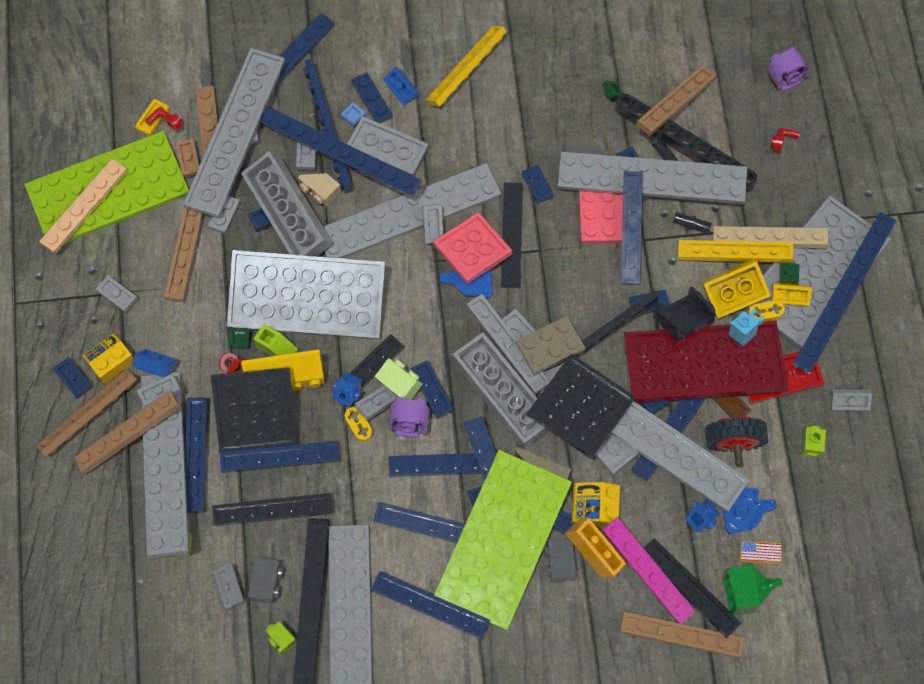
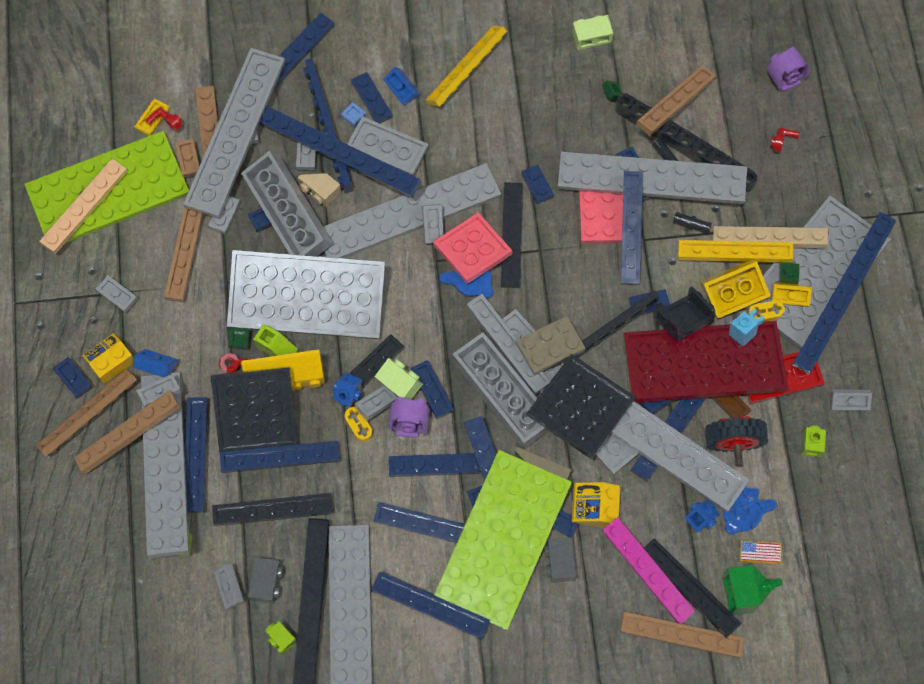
light orange brick [565,518,626,579] -> none
none -> yellowish green brick [572,15,613,50]

